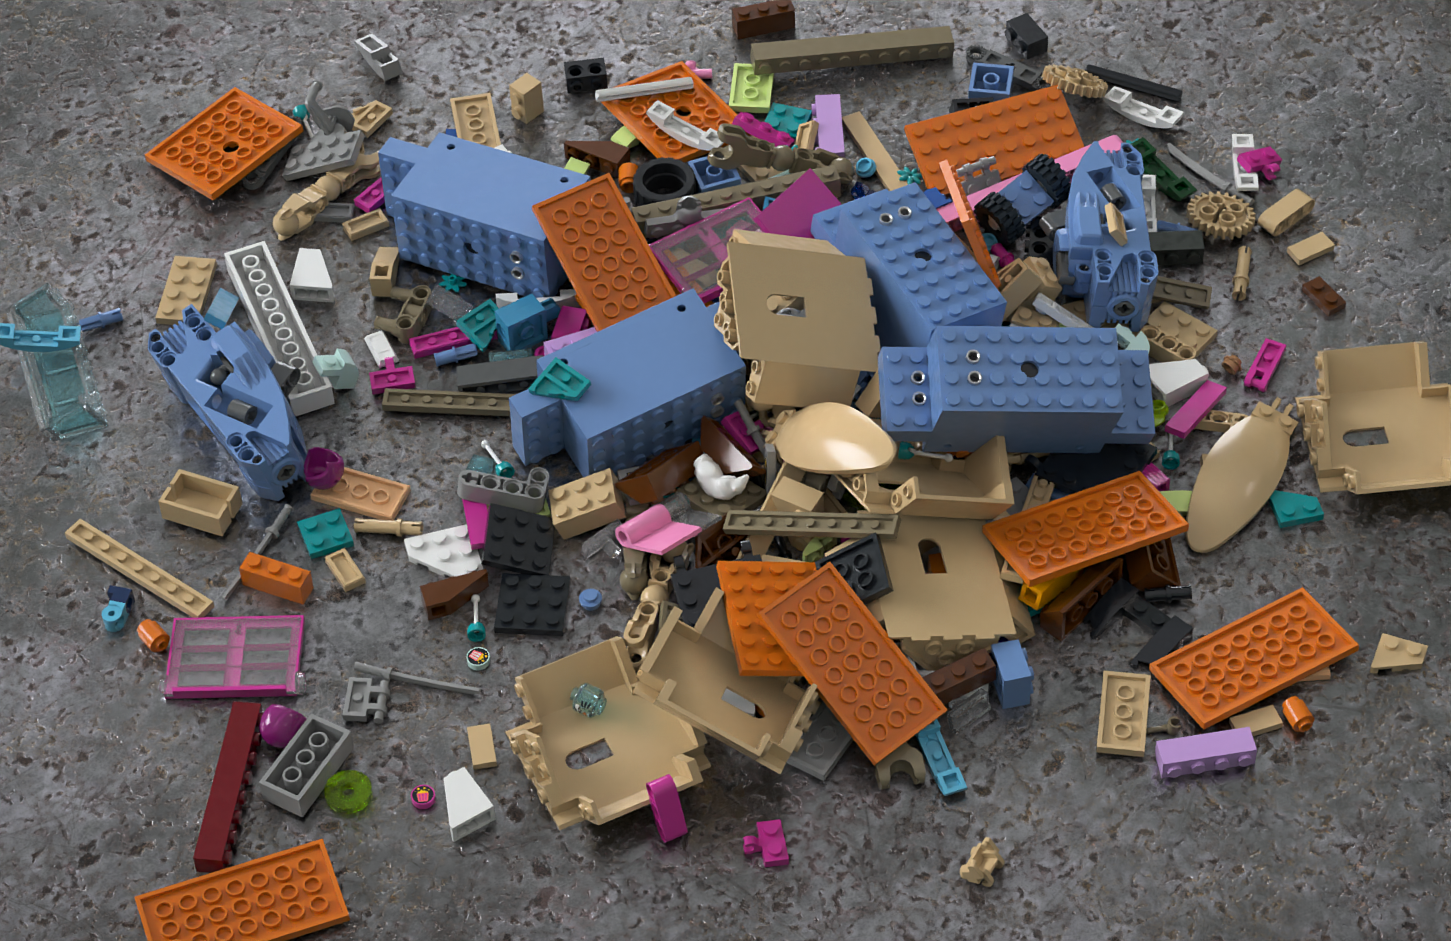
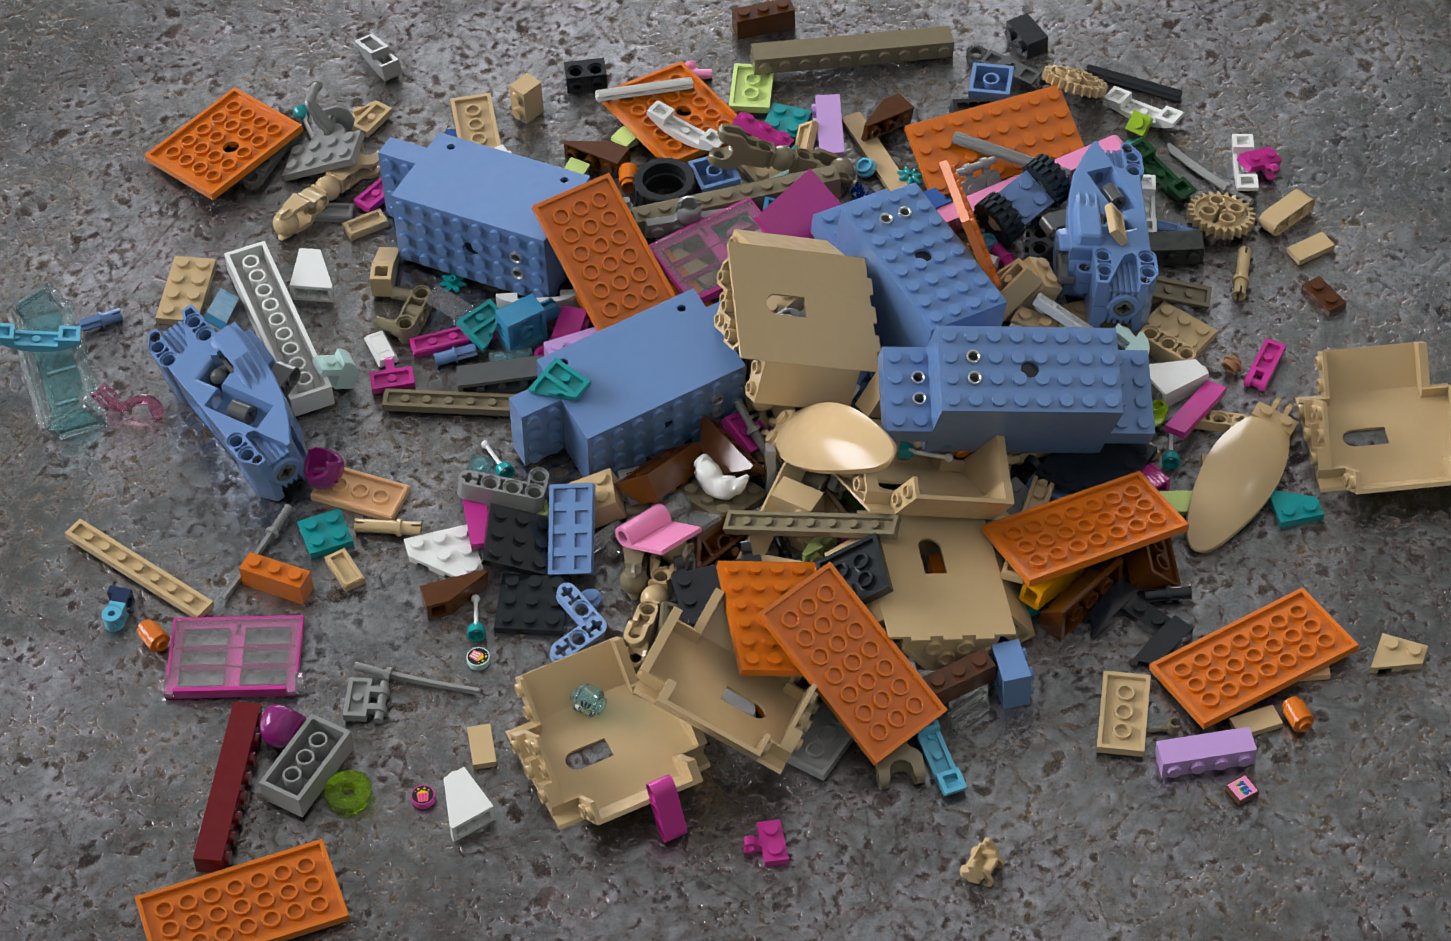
tan piece [158,469,243,536] -> none
none -> clear pink piece [91,382,164,419]
none -> medium blue plate [548,483,596,576]
none -> light blue beam [550,583,607,662]
none -> reddish brown slope [861,93,914,142]
none -> light grey axle [952,131,1071,178]
none -> lime plate [1125,110,1154,138]
none -> tile [1225,774,1259,806]

